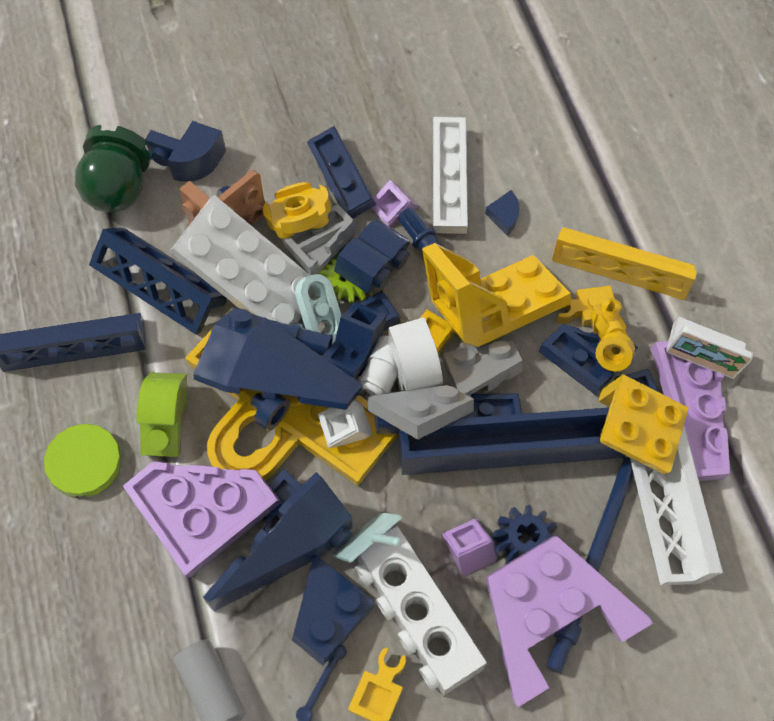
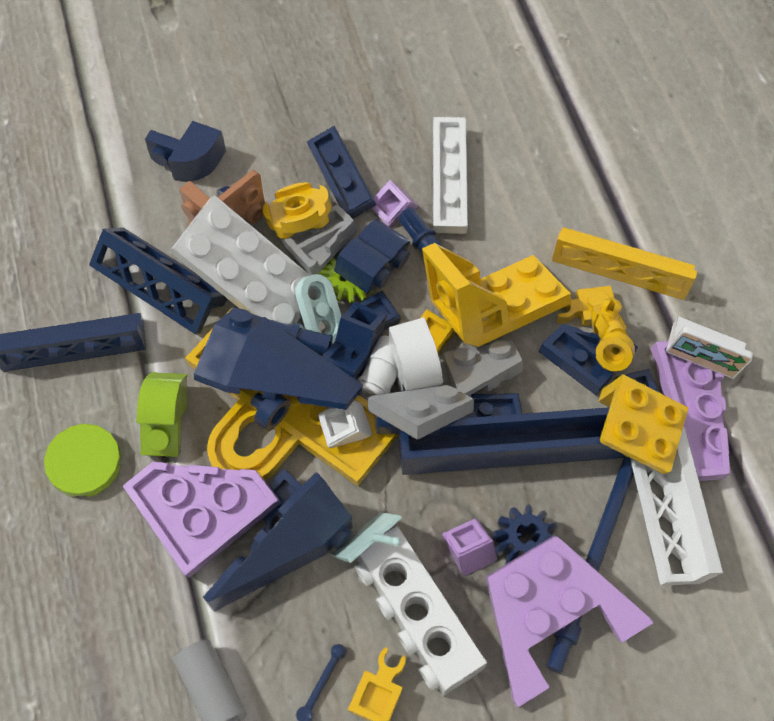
dark green tile [75,125,152,213] -> none
dark blue wing [292,555,375,666] -> none
dark blue tile [485,190,519,235] -> none

